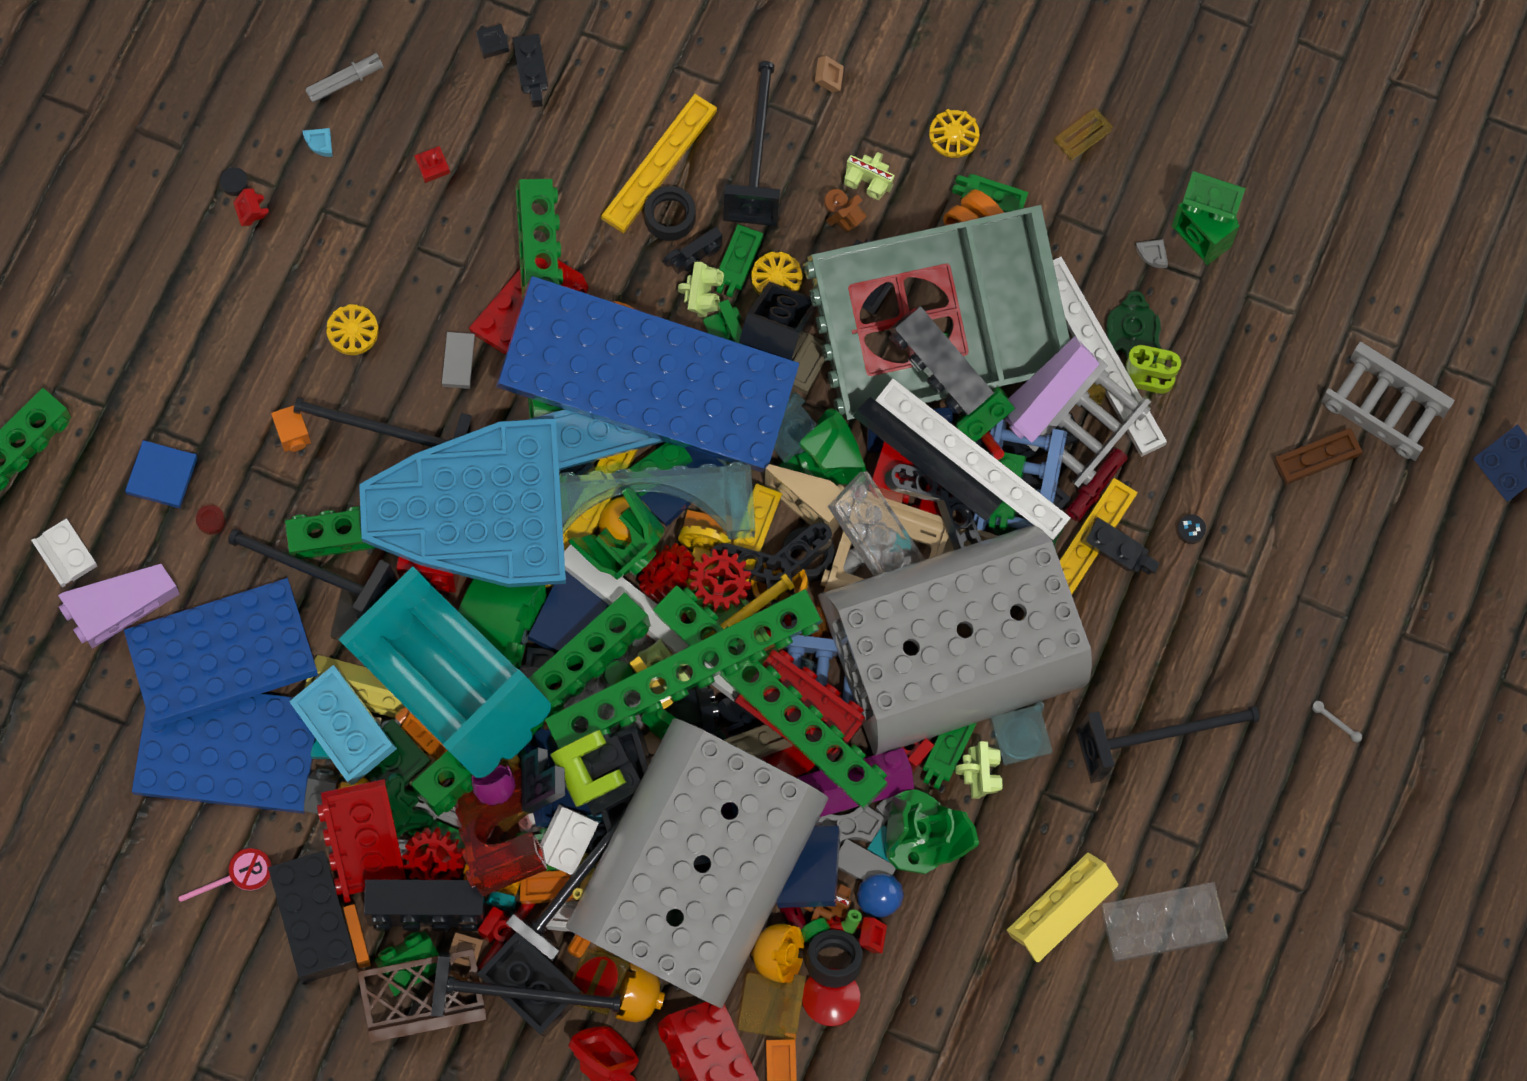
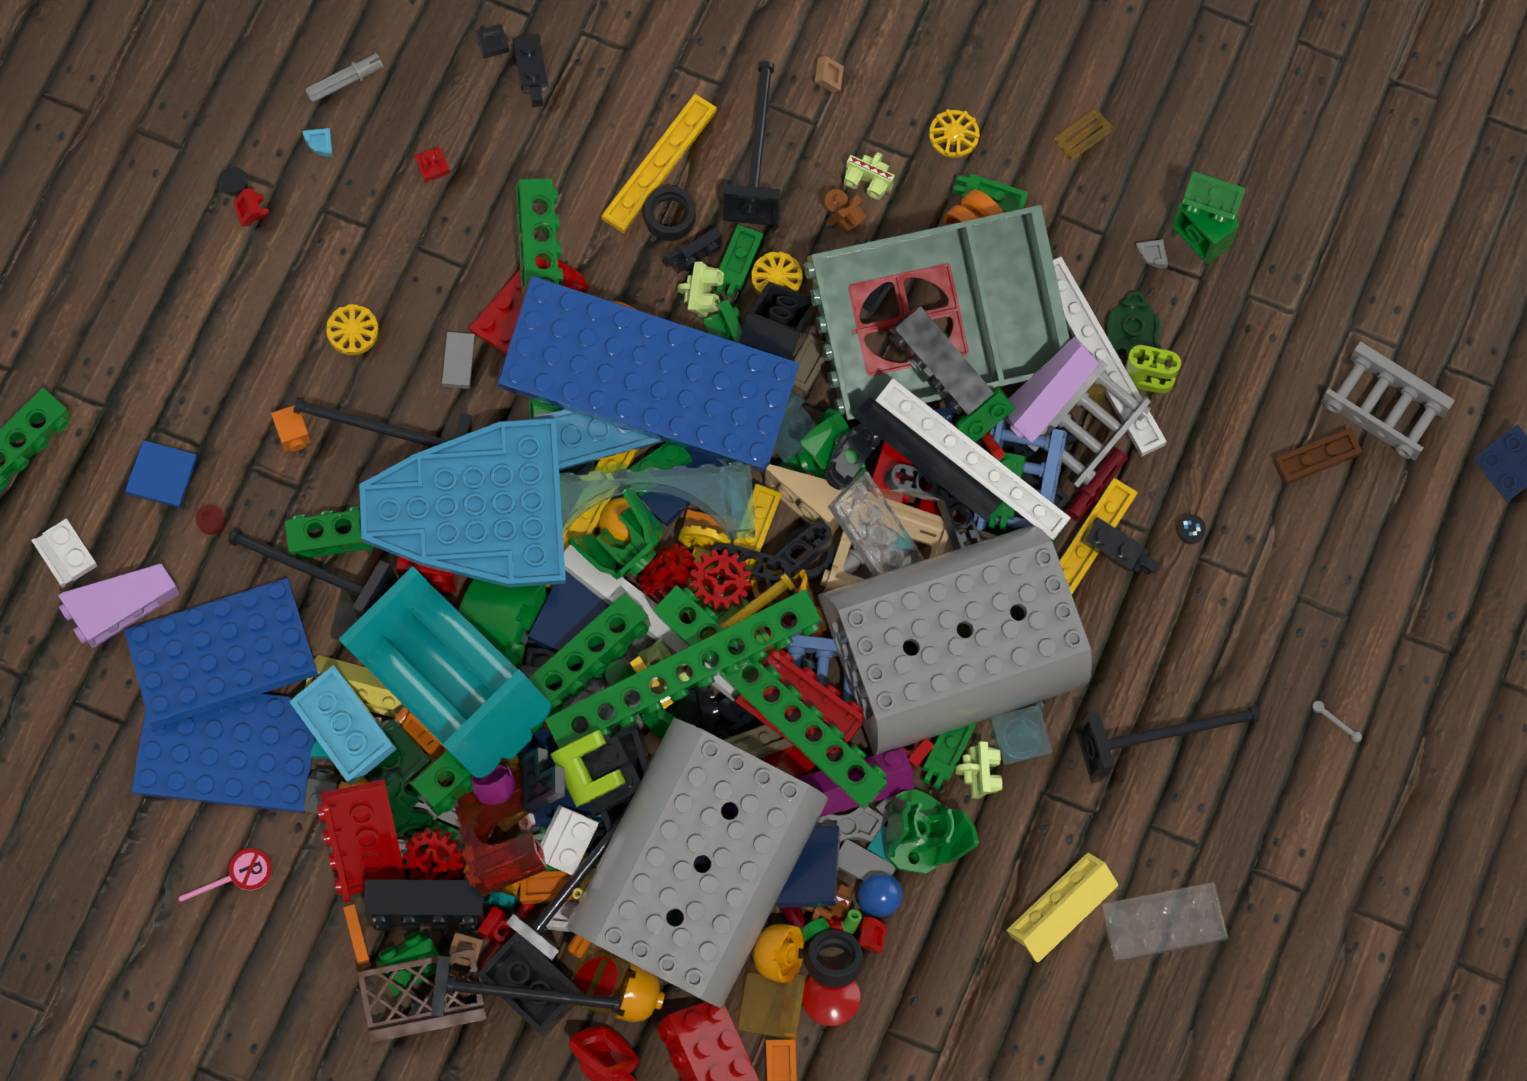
black brick [268,851,358,984] -> none
none -> black piece [825,423,881,490]

